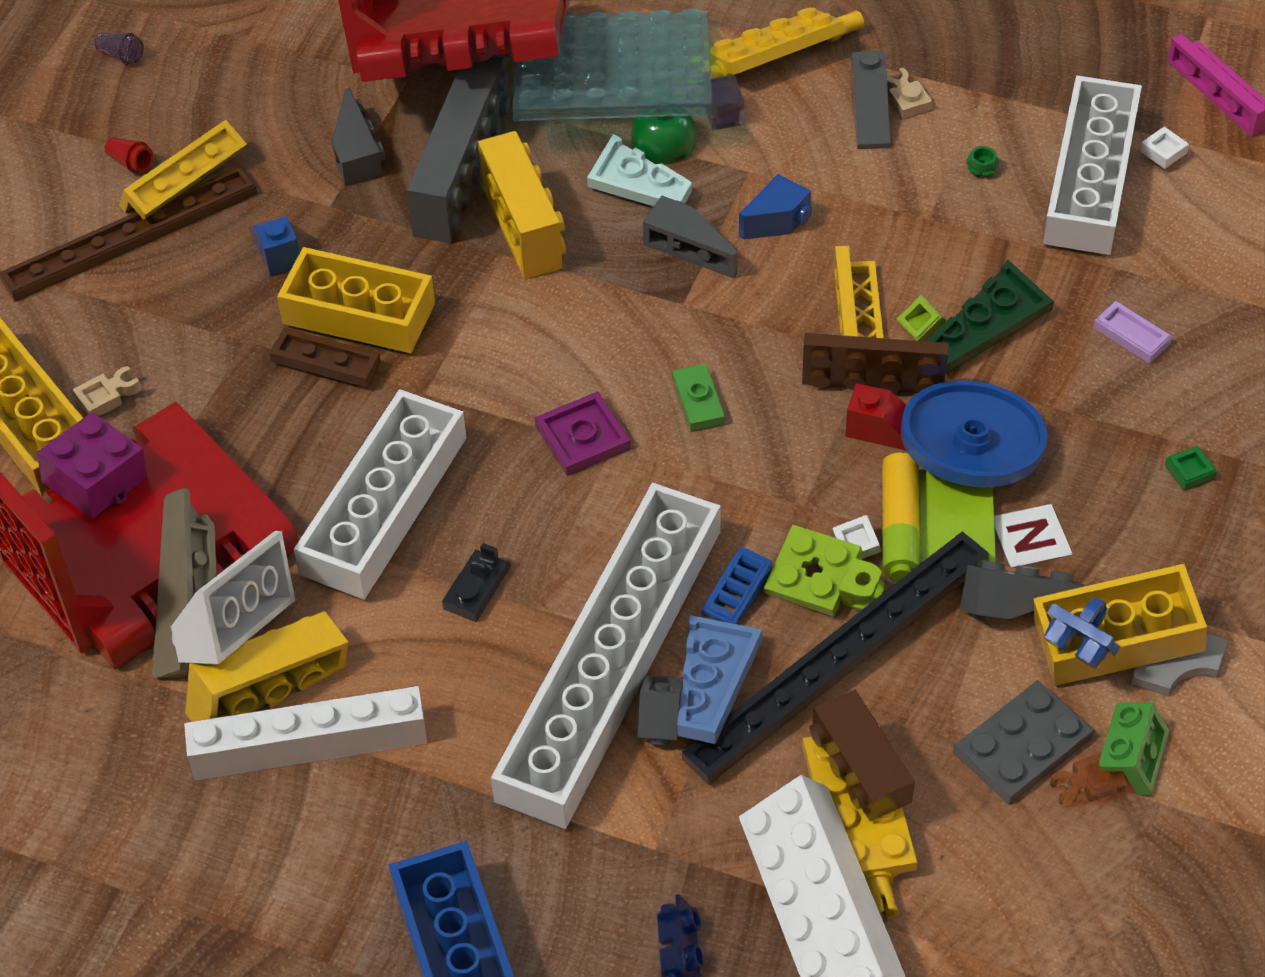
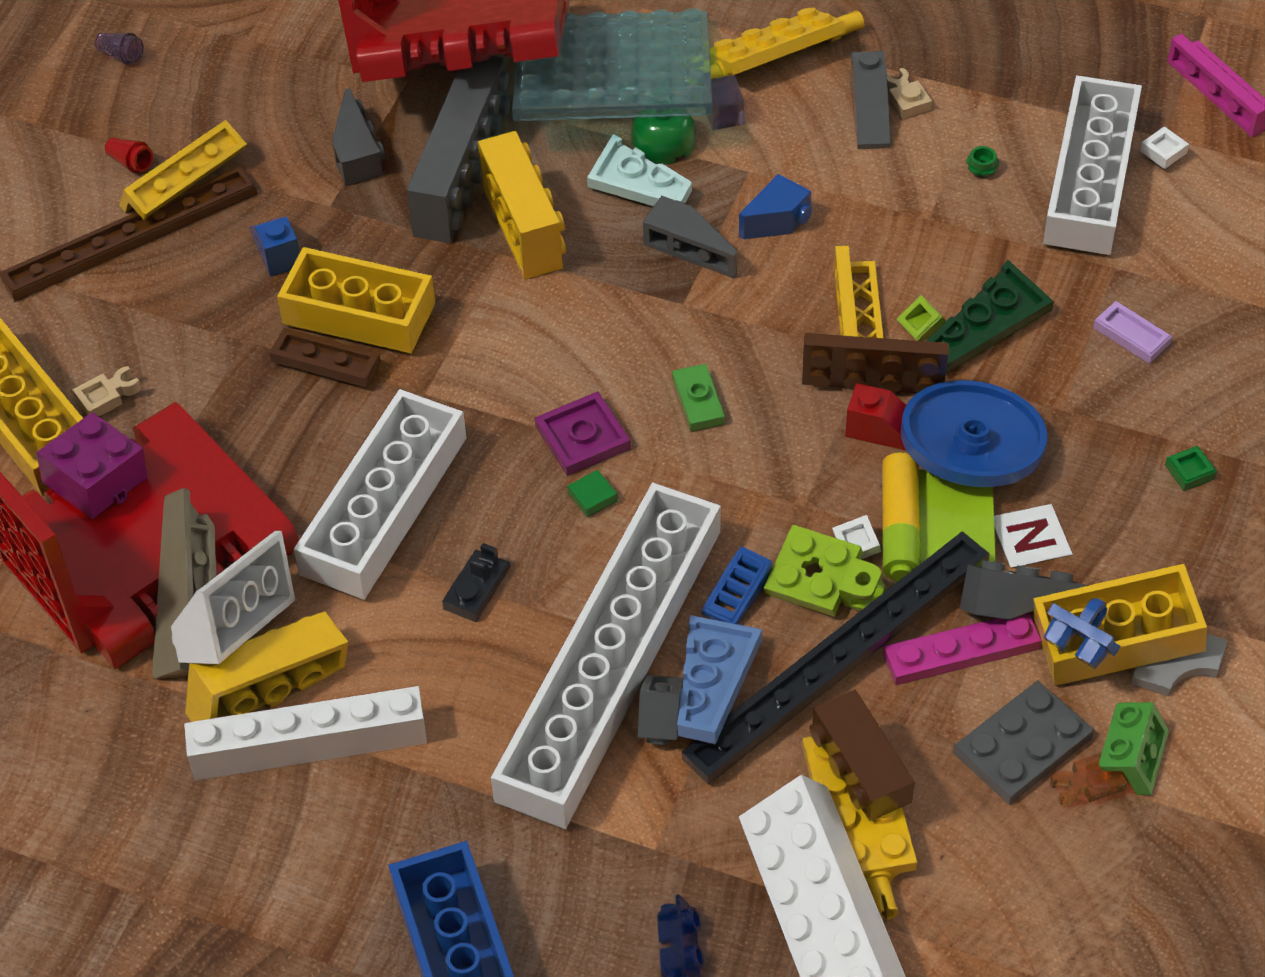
none -> green tile [567,470,618,517]
none -> dark pink plate [883,612,1042,685]

